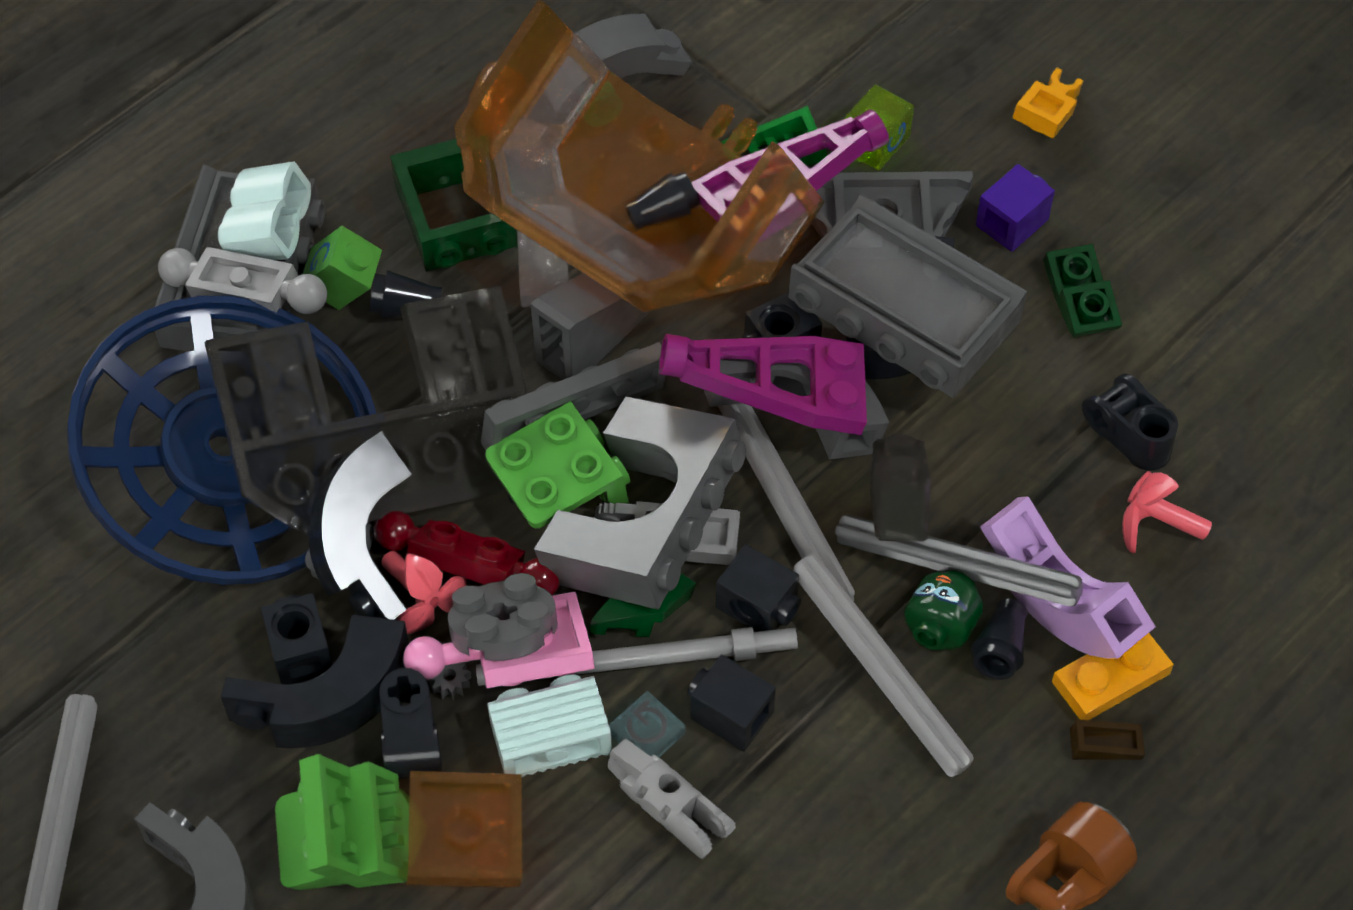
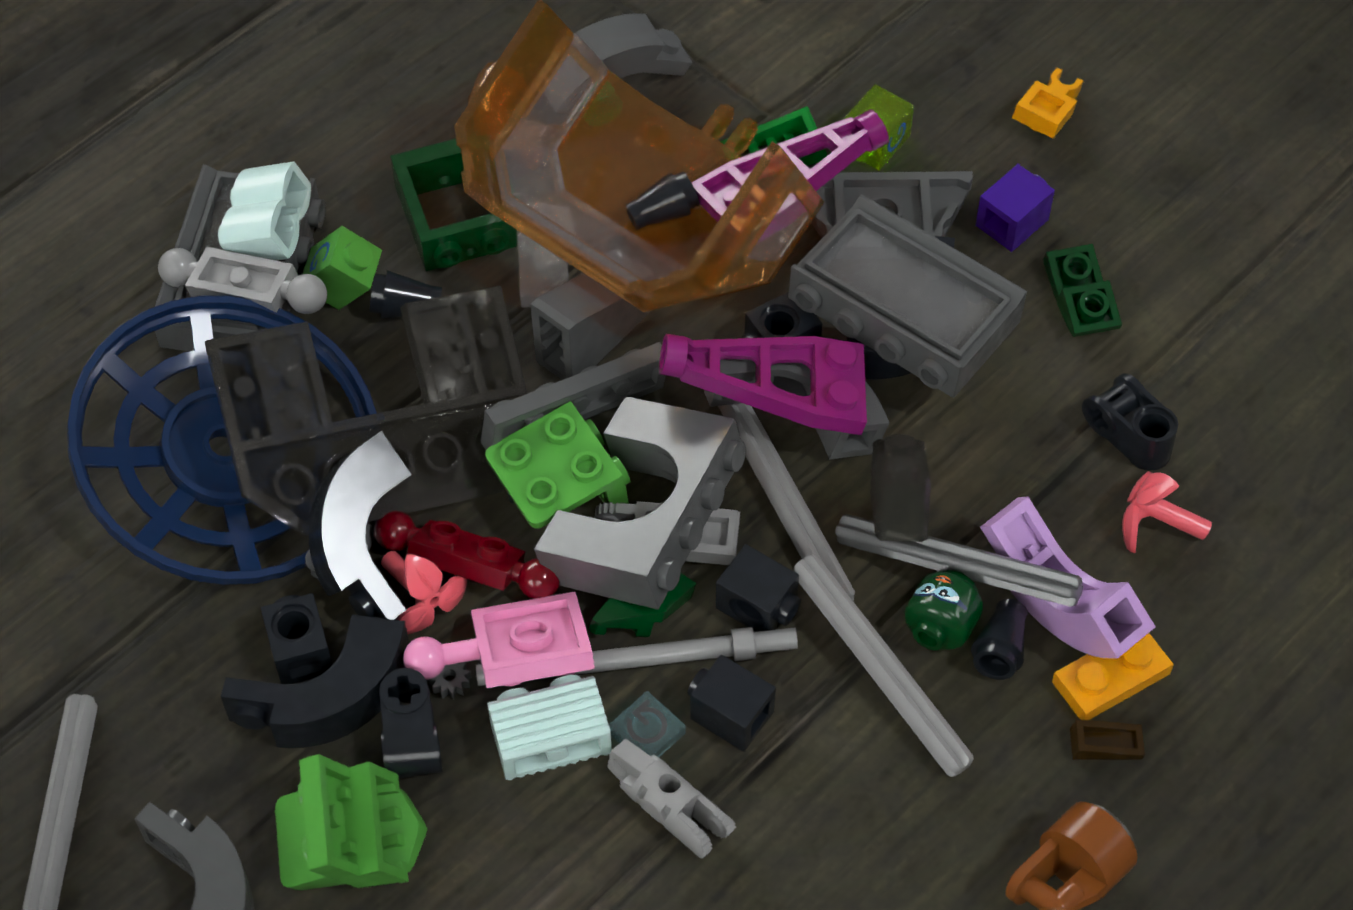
clear orange plate [407,771,522,887] -> none
dark grey plate [448,573,558,661] -> none

